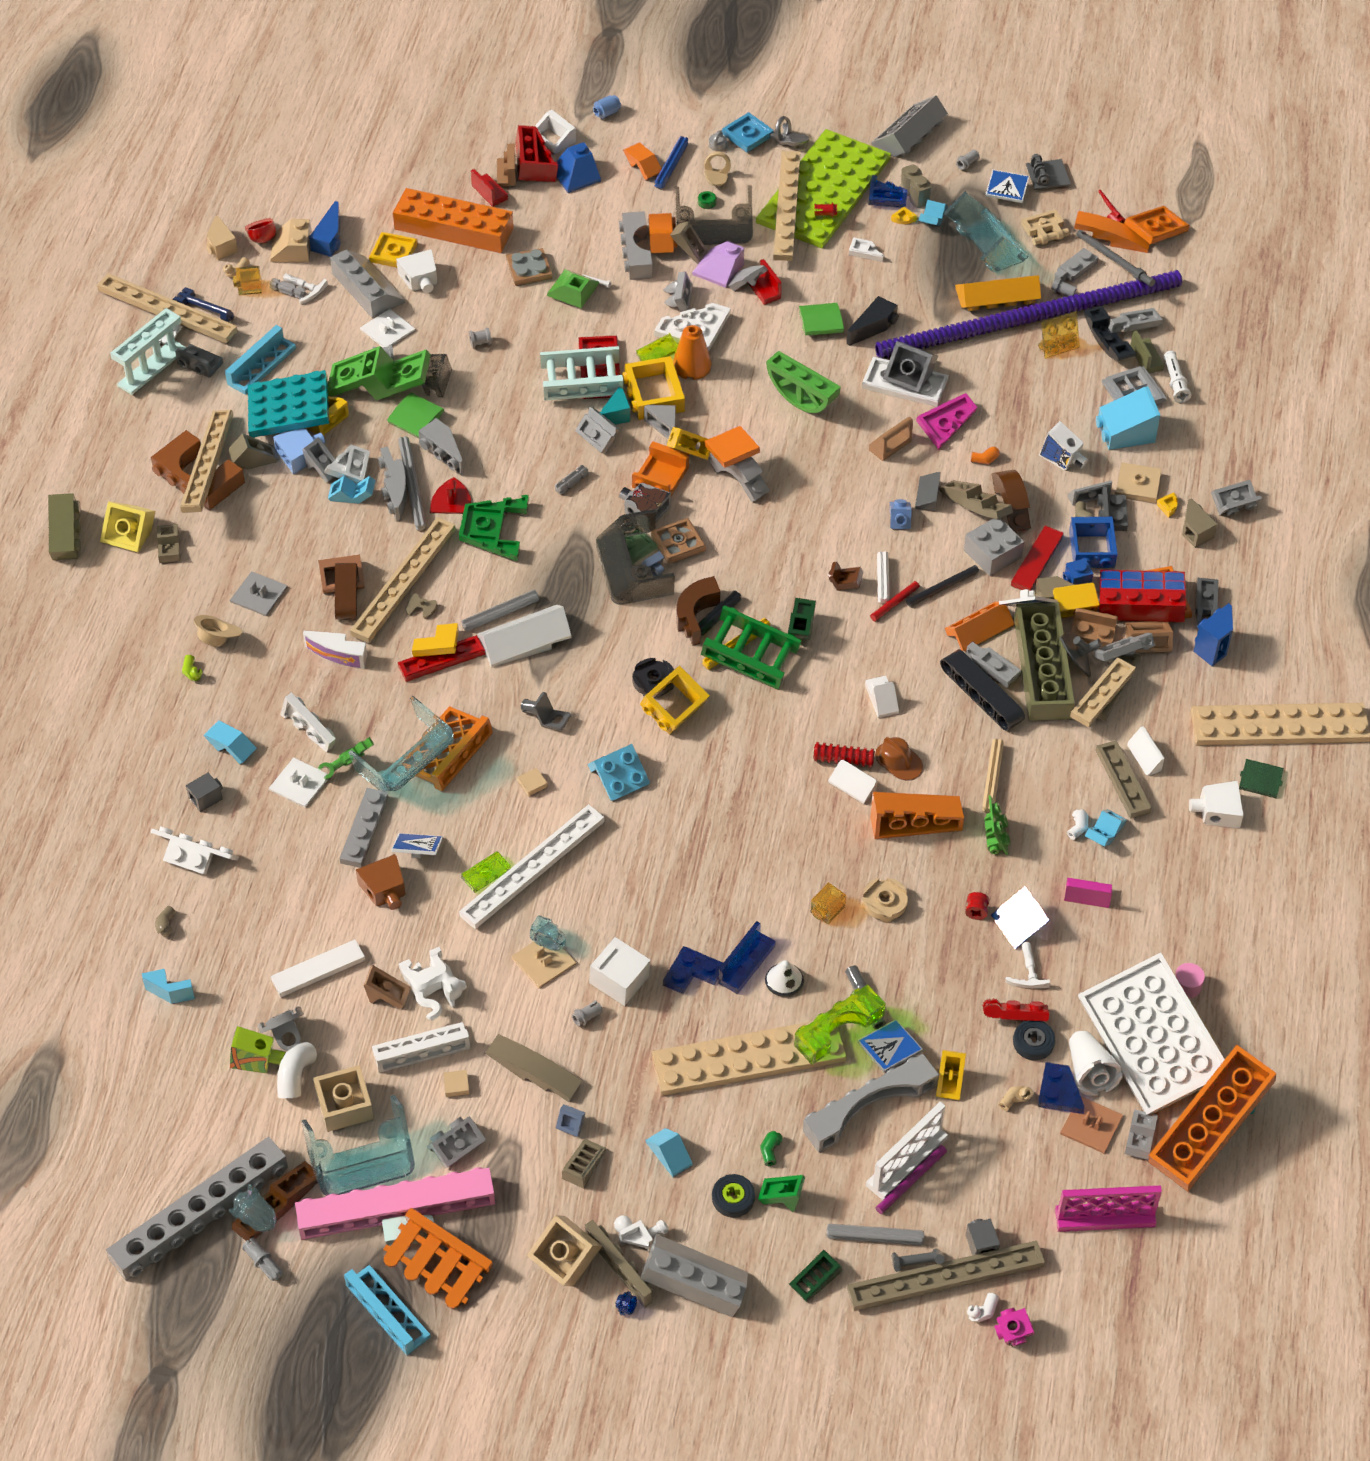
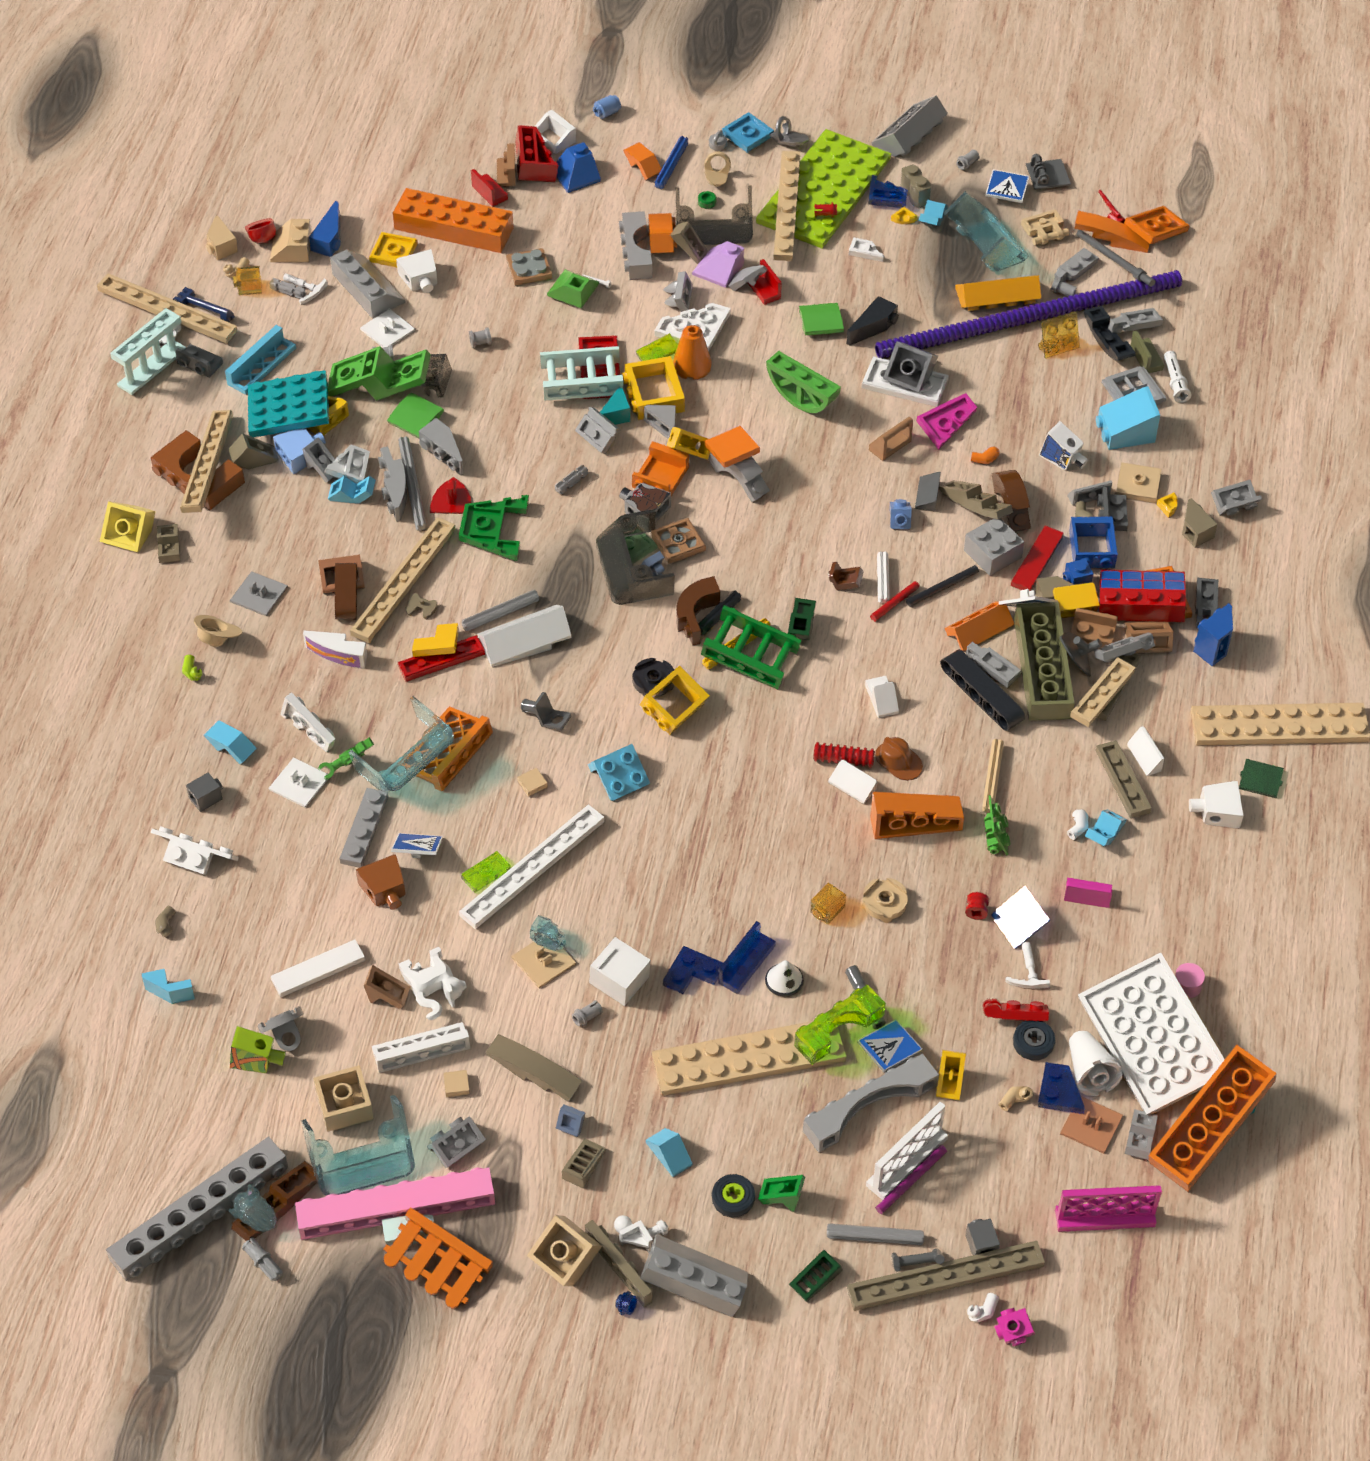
olive wedge [48,493,81,560] -> none
white cylinder [277,1042,317,1098] -> none
medium azure fence [344,1265,431,1355] -> none
green arm [760,1131,783,1166] -> none

